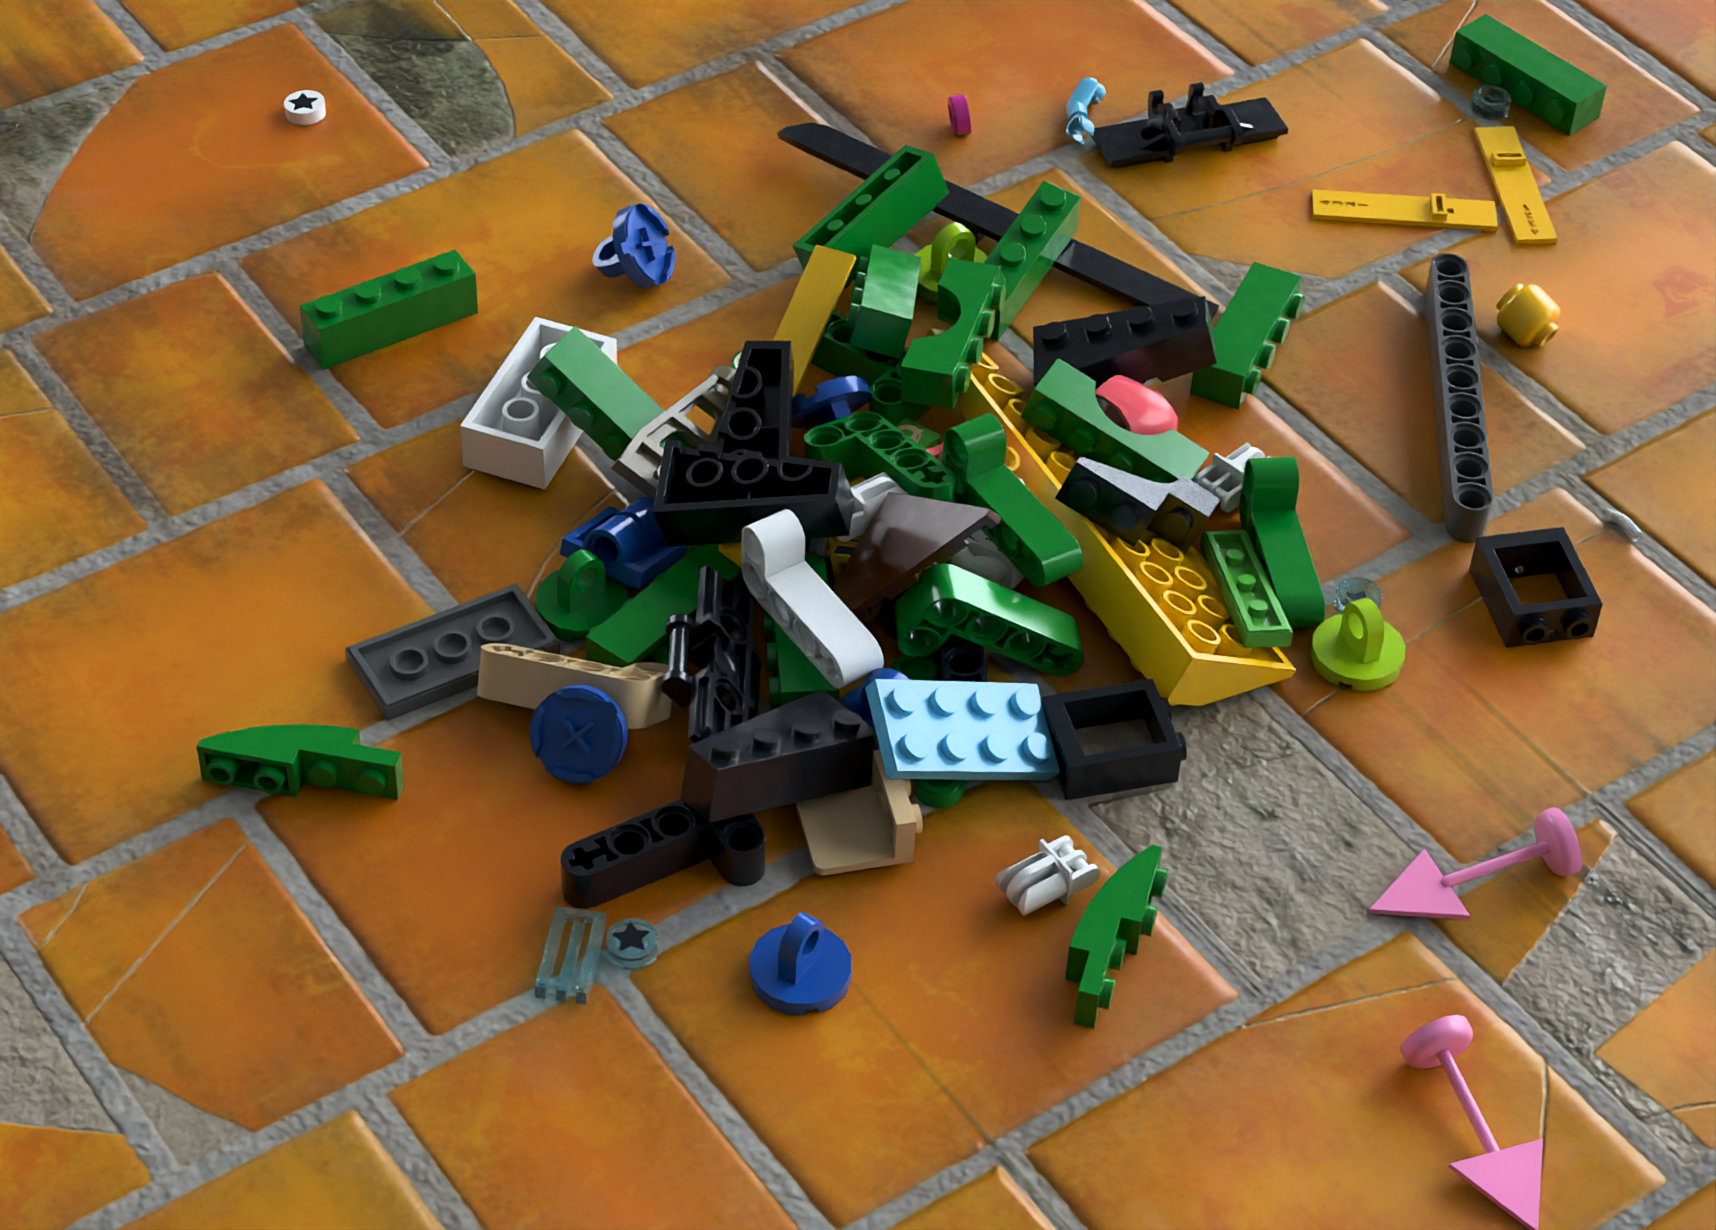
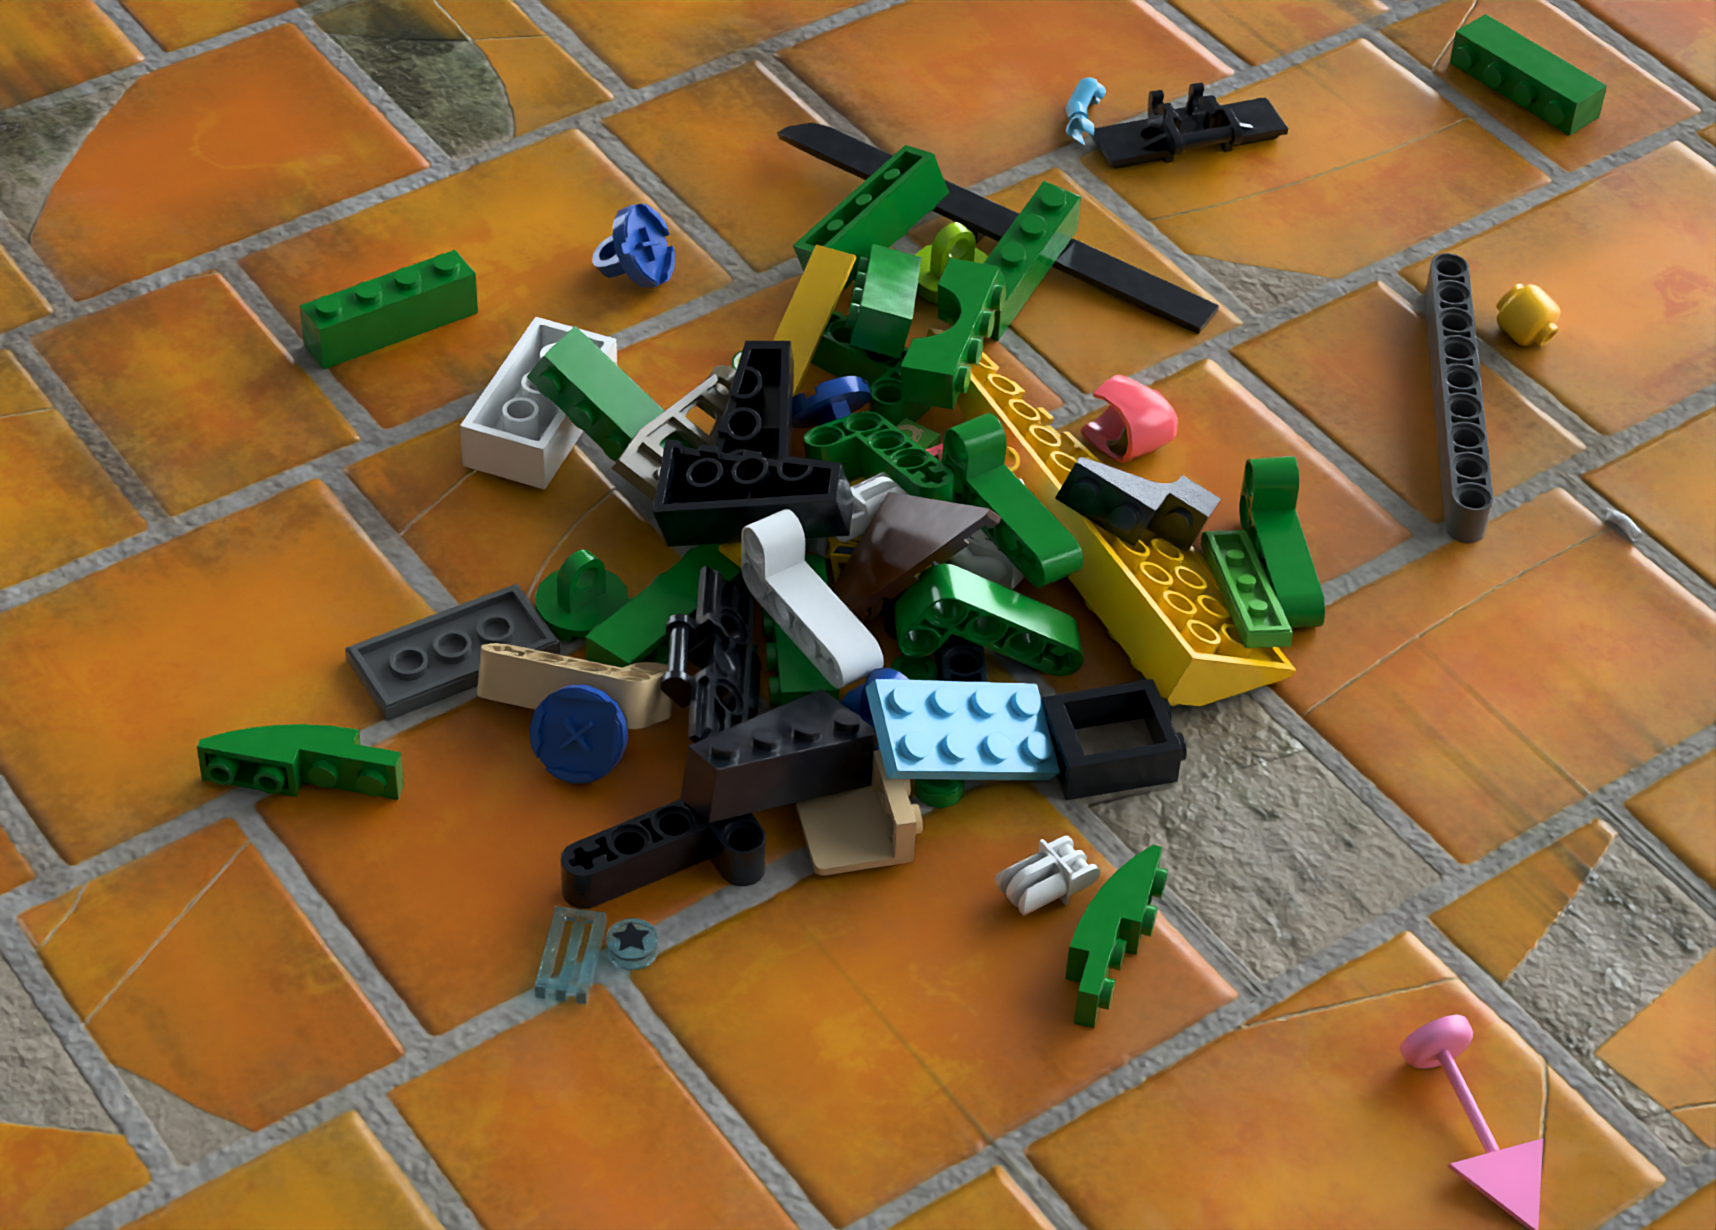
white tile [284,90,326,125] -> none
blue plate [560,497,688,589] -> none
blue tile [749,912,852,1015] -> none
dark pink tile [947,94,971,136] -> none
arch [1021,358,1210,483] -> none
black wedge [1033,296,1217,390] -> none
green brick [1190,262,1305,409] -> none
white arm [1192,442,1270,513] -> none
lime tile [1310,598,1406,692] -> none
yellow piece [1311,189,1498,231] -> none
clear light blue tile [1334,577,1382,614] -> none
bright pink piece [1369,807,1582,920] -> none
black window [1469,527,1603,648] -> none
clear light blue tile [1470,85,1512,120] -> none
yellow piece [1474,126,1558,245] -> none

